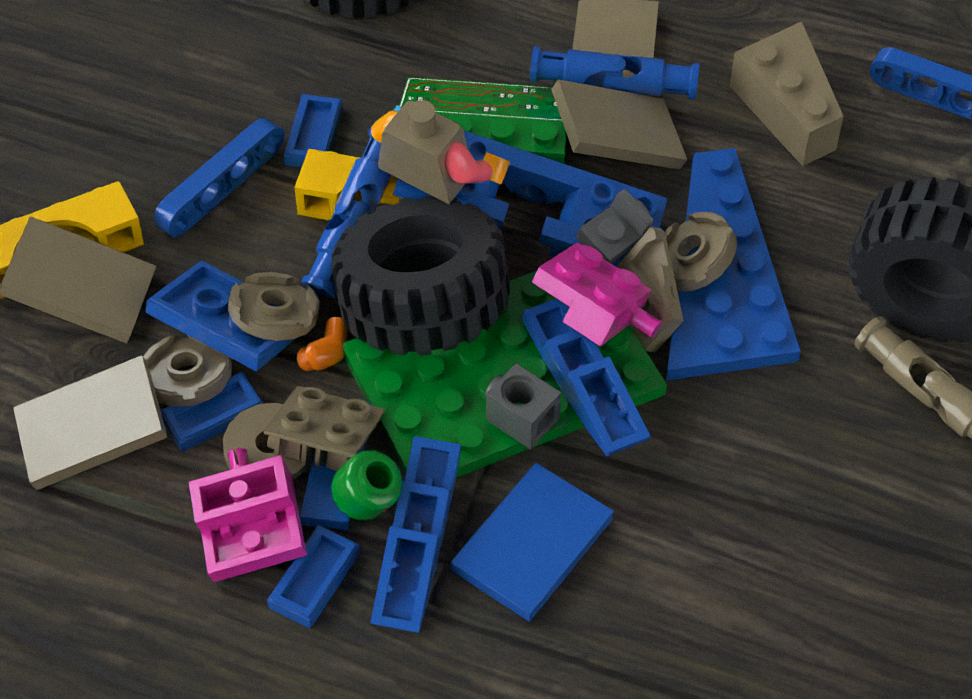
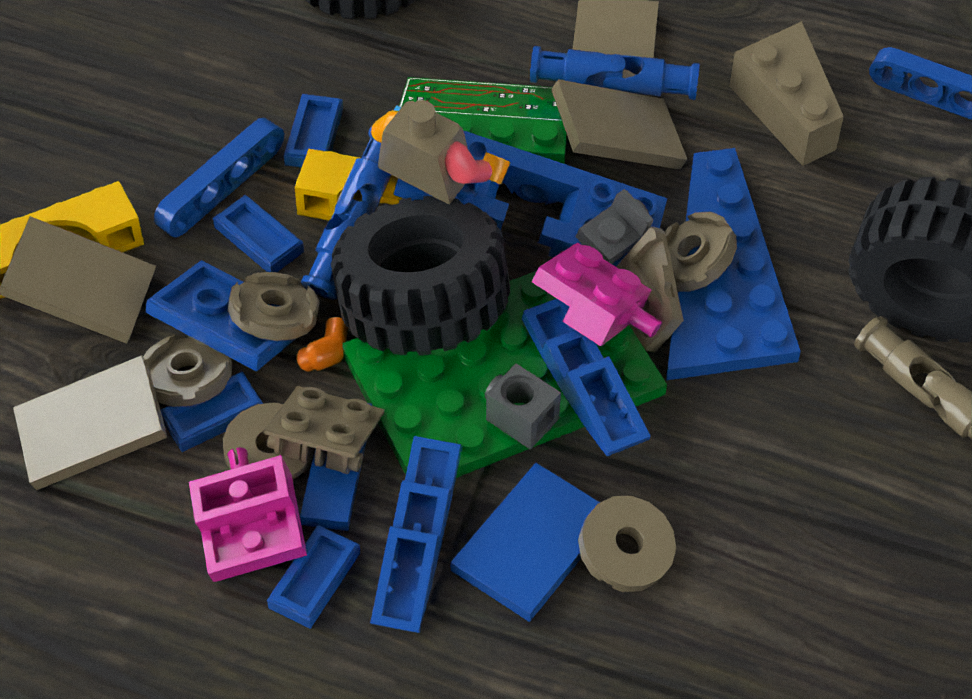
green head [331,450,403,520] -> none
none -> blue tile [213,195,304,273]
none -> dark tan tile [578,496,676,592]

